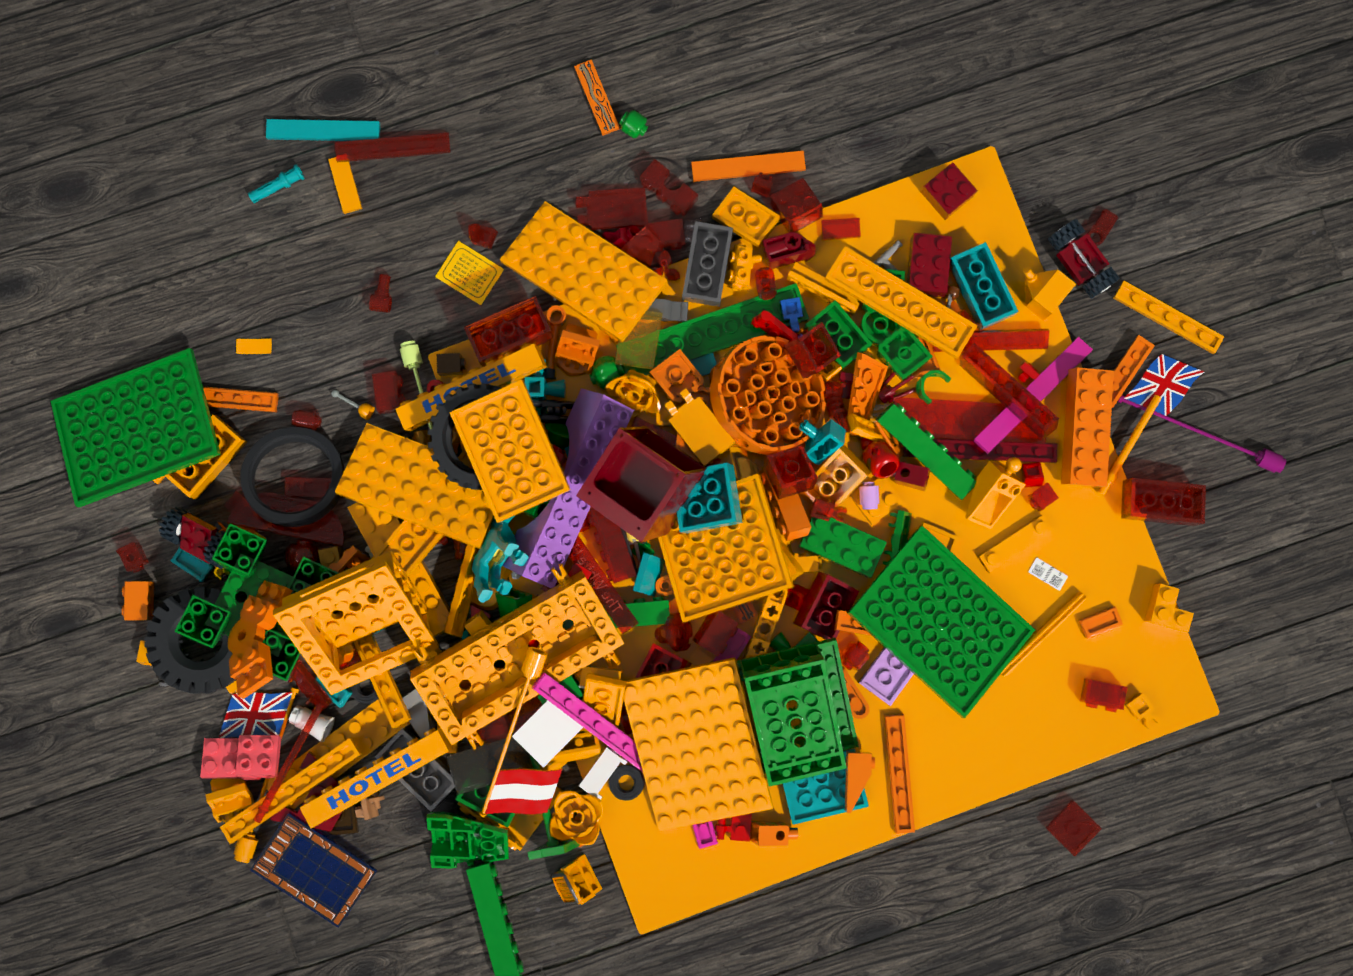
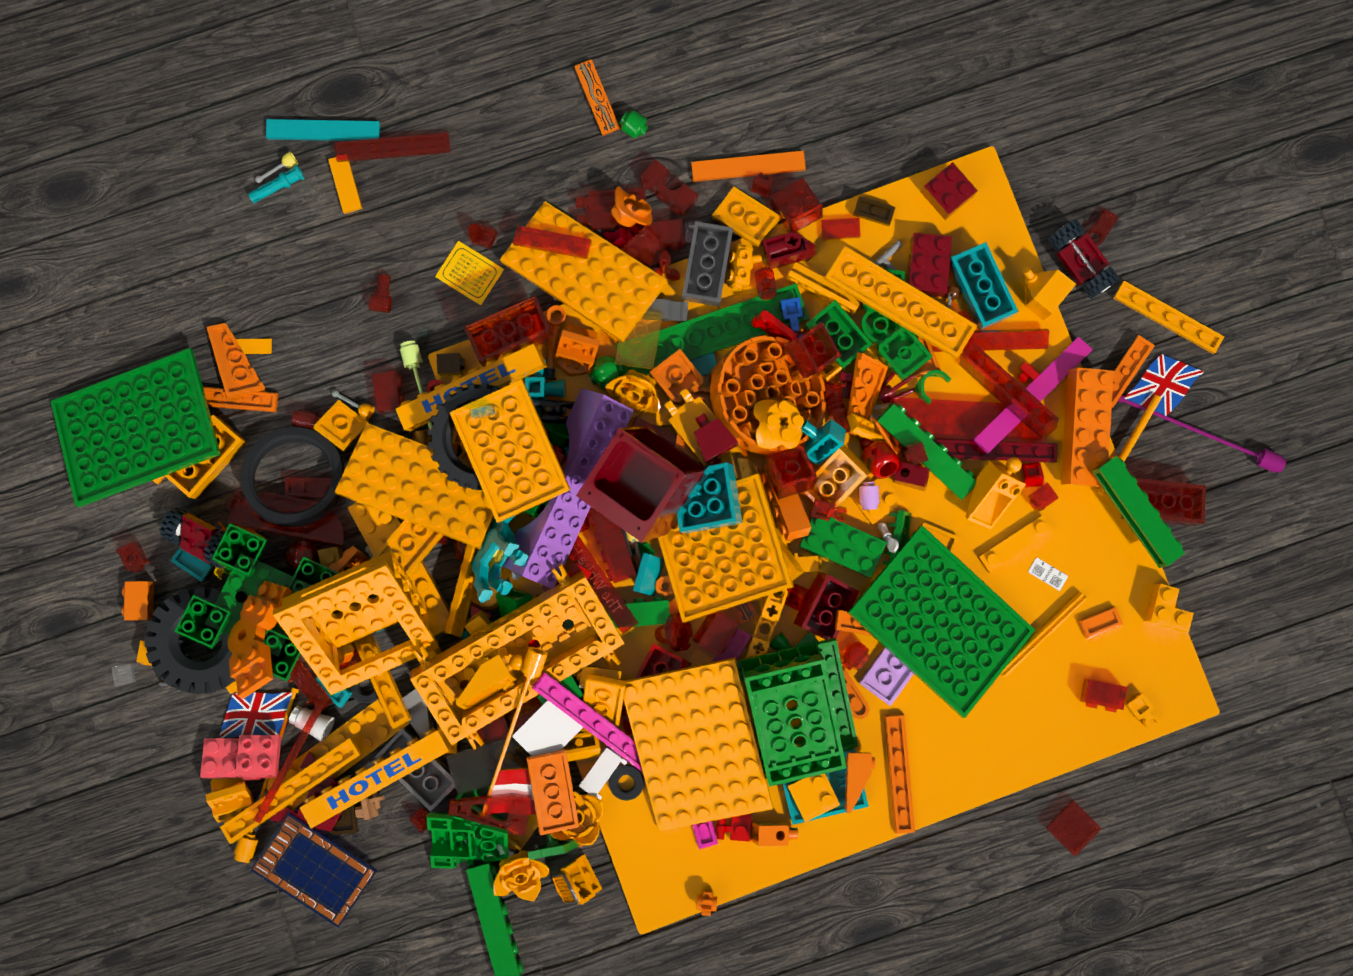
none -> clear tile [111,663,136,686]
none -> orange wing [206,323,265,399]
none -> hinge [255,151,298,183]
none -> light orange plate [314,400,369,451]
none -> clear red slope [409,808,428,834]
none -> clear red plate [448,793,532,835]
none -> light orange slope [456,654,525,710]
none -> clear light blue tile [470,405,496,419]
none -> light orange brick [493,851,549,901]
none -> clear red tile [513,225,592,259]
none -> orange tile [526,749,579,835]
none -> orange hat [611,186,652,227]
none -> dark red torso [694,413,738,464]
none -> orange gear [696,890,717,916]
none -> light orange brick [754,399,804,449]
none -> light orange plate [787,774,840,822]
none -> dark brown plate [853,196,895,227]
none -> white piece [878,523,899,553]
none -> clear red plate [904,440,929,465]
none -> green brick [1091,456,1185,568]

